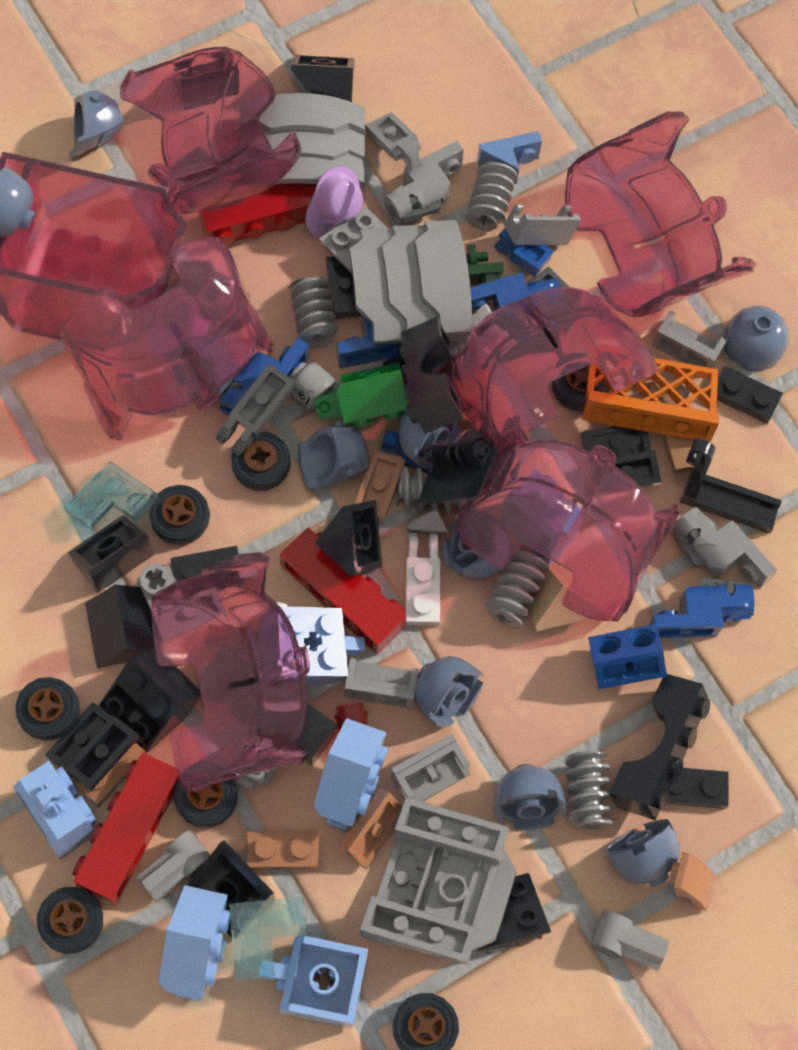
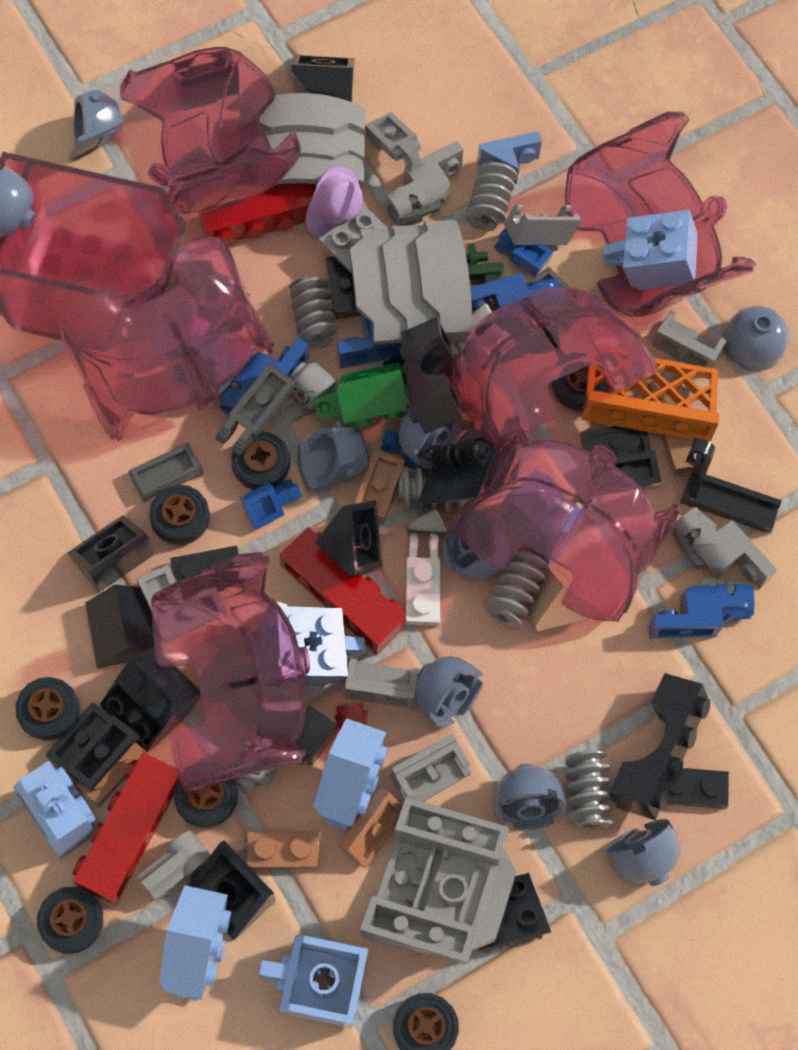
clear light blue plate [64,461,159,530] -> none
light grey bush [140,564,171,597] -> none
clear light blue plate [229,896,308,980] -> none
blue brick [588,624,667,689] -> none
light grey piece [590,911,669,971] -> none
nougat slope [669,852,715,912] -> none
black plate [717,366,783,424] -> none
none -> dark grey tile [128,443,203,502]
none -> blue plate [240,479,302,530]
none -> light blue hinge [603,210,698,290]

